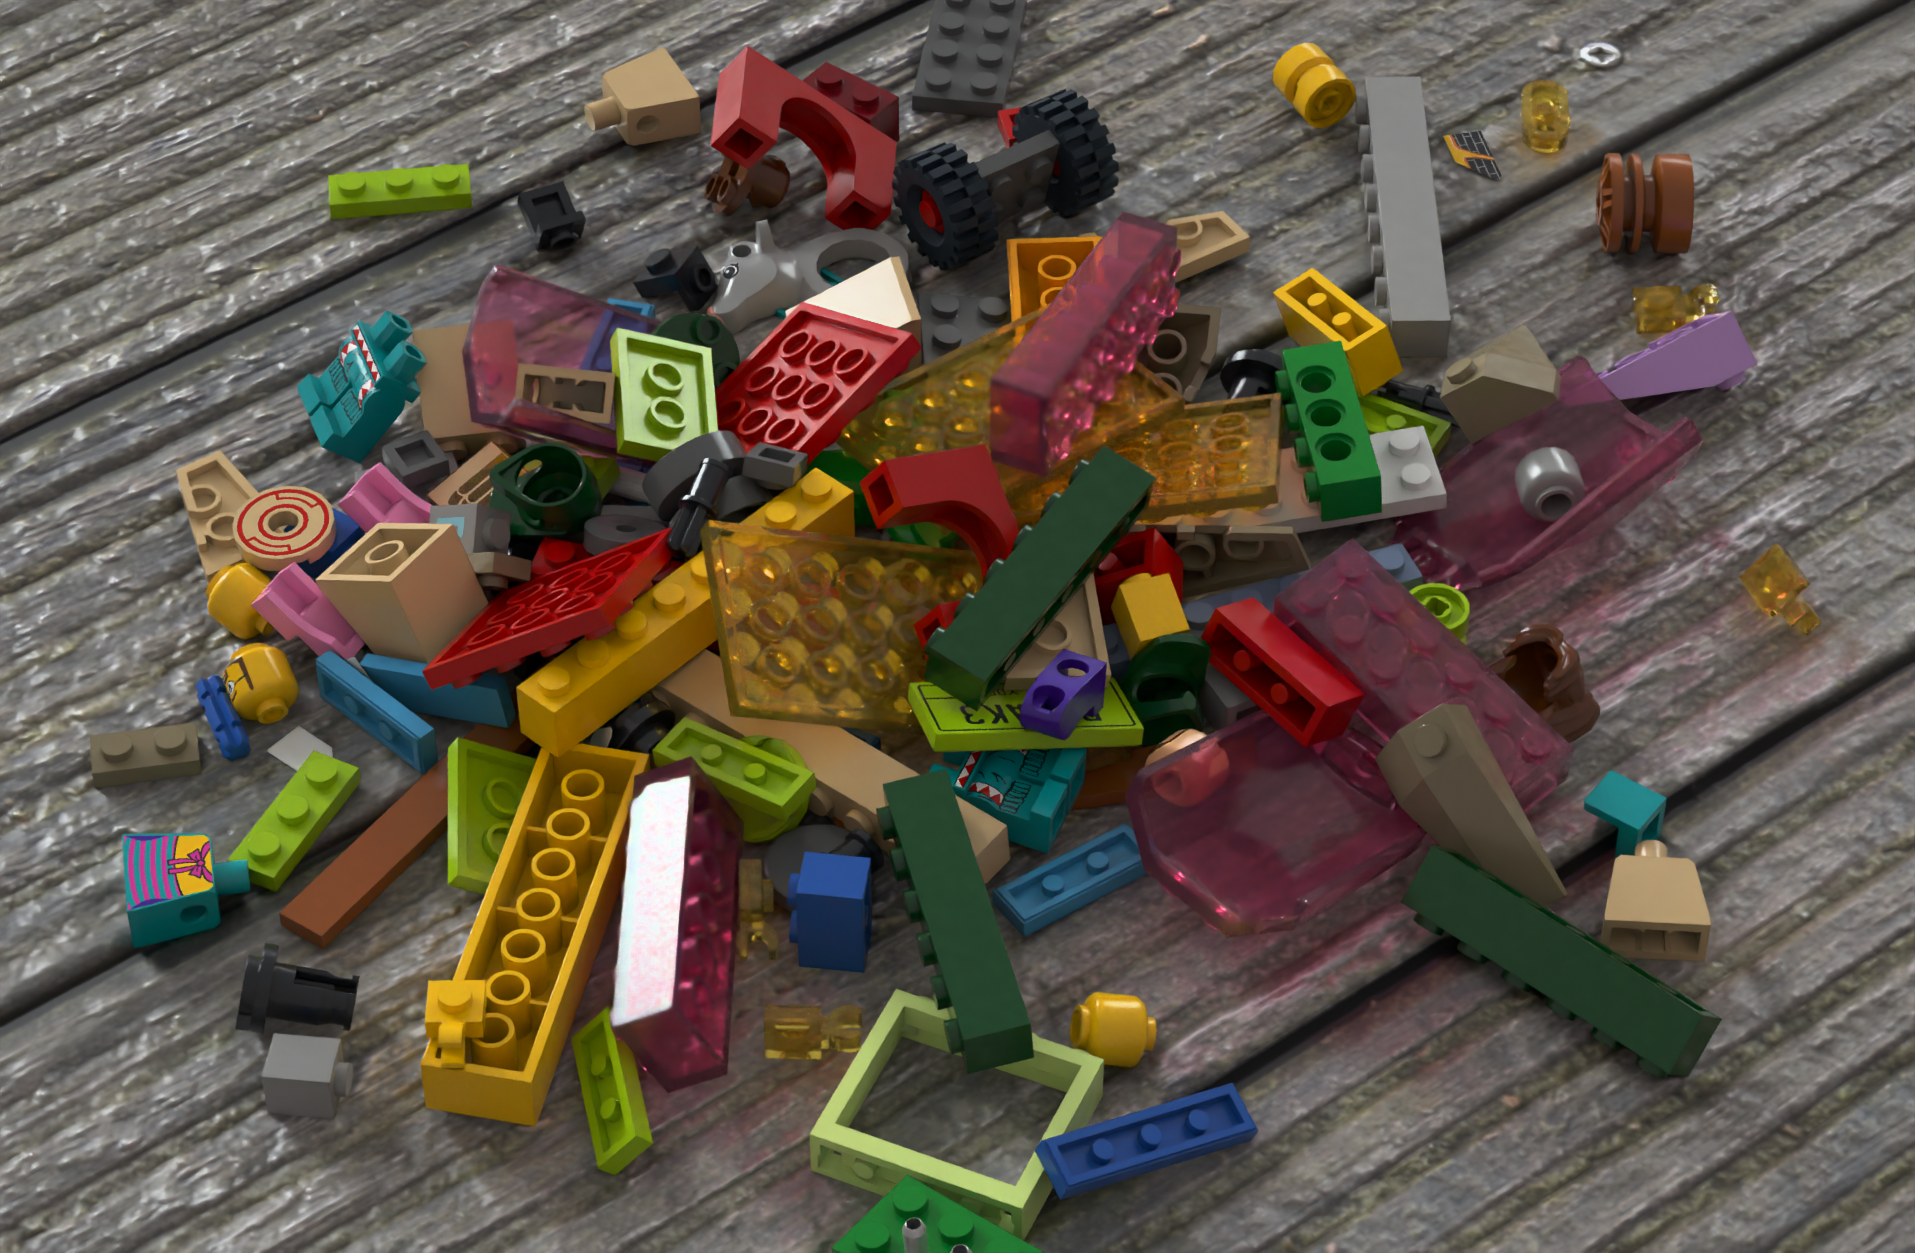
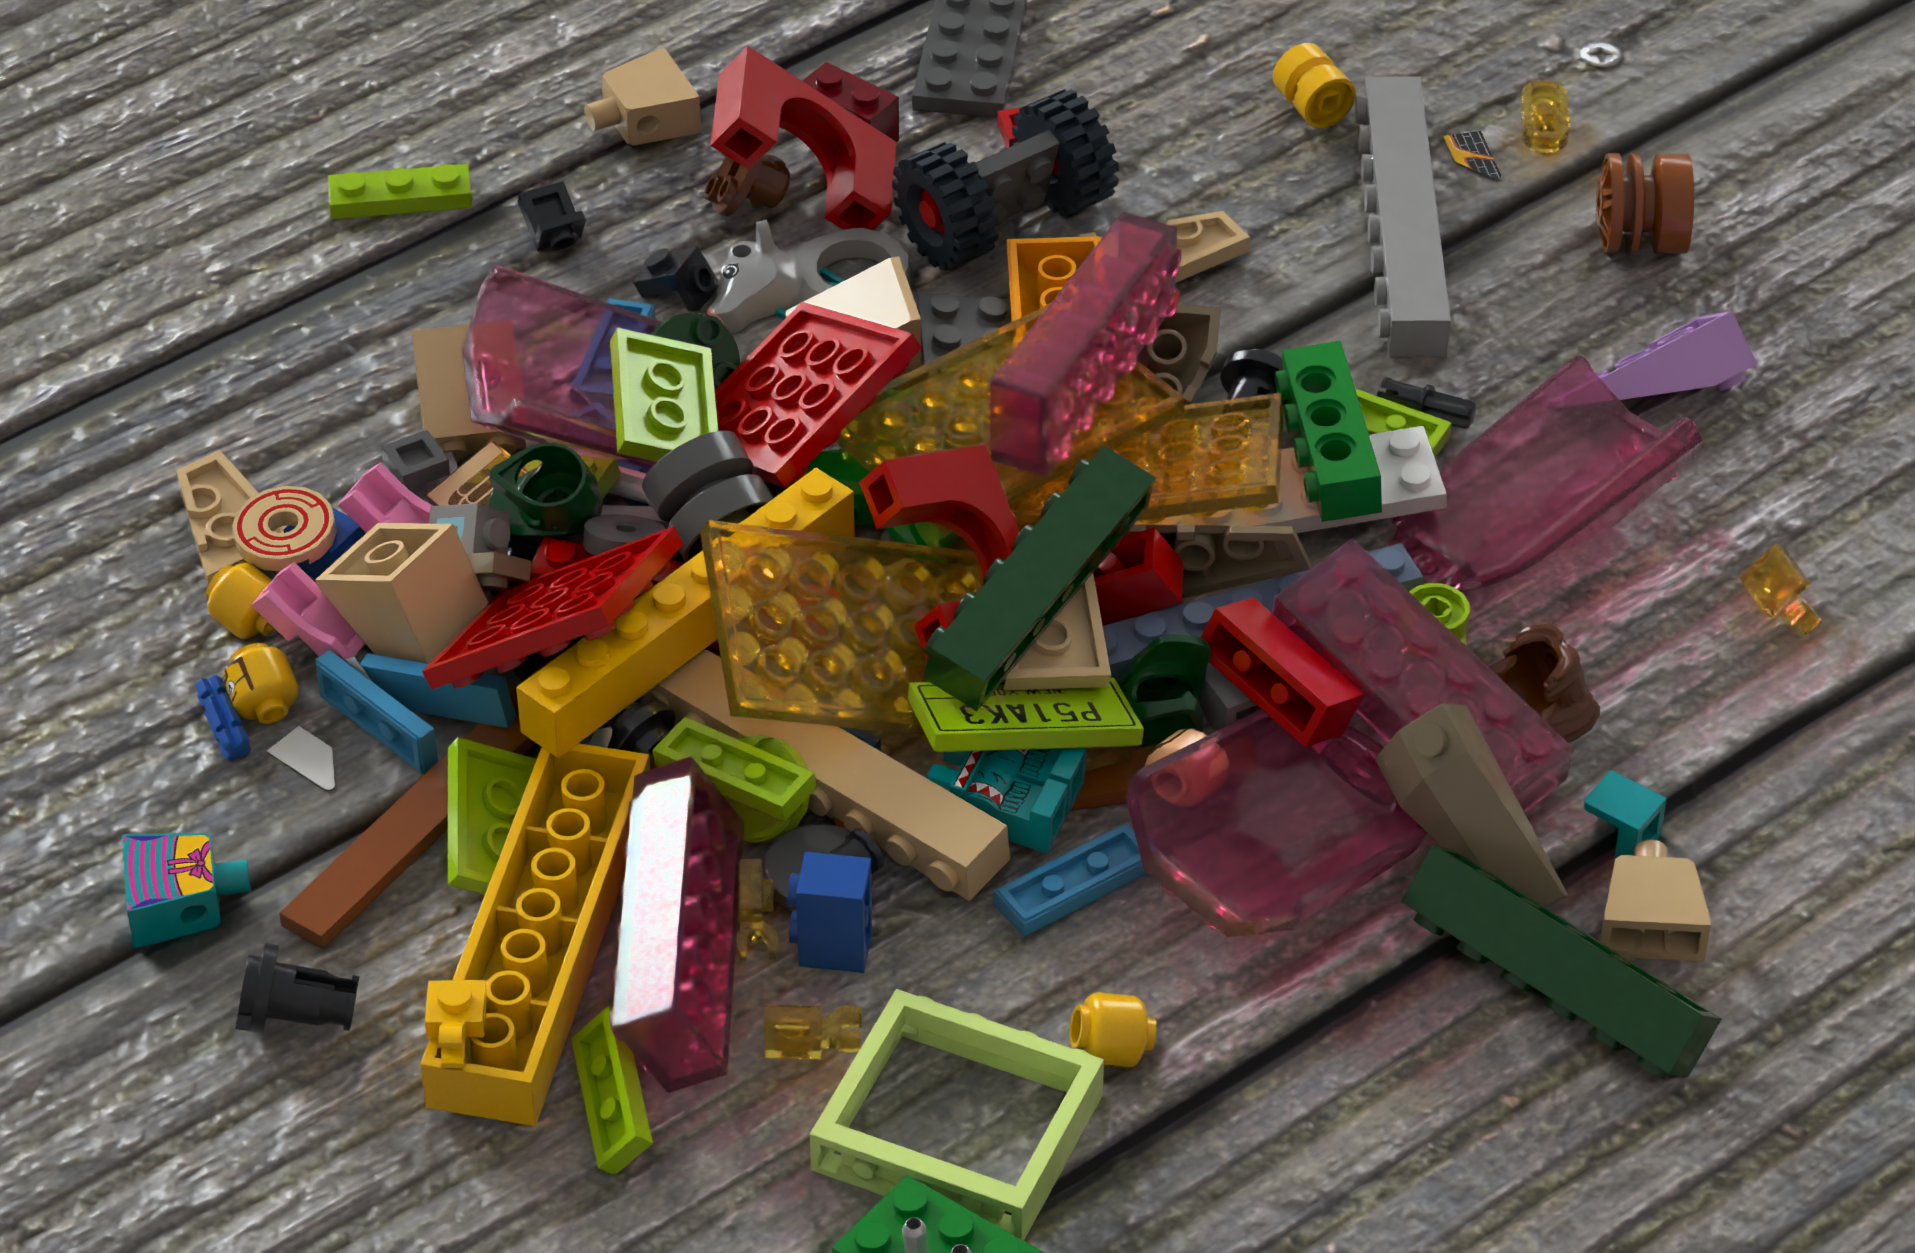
dark tan plate [90,722,202,788] -> none
lime plate [227,750,361,892] -> none
light grey brick [262,1033,353,1119] -> none
teal hips [297,311,427,463] -> none
tan torso [513,363,616,424] -> none
black axle [666,458,732,560] -> none
dark grey plate [742,442,809,490] -> none
dark green brick [876,769,1034,1074] -> none
dark purple leg [1020,649,1107,740] -> none
blue tile [1035,1083,1259,1200] -> none
yellow brick [1111,573,1190,661] -> none
yellow brick [1273,268,1403,396] -> none
dark tan wedge [1440,324,1562,444] -> none
light grey head [1514,447,1585,522] -> none
clear yellow plate [1632,284,1719,334] -> none

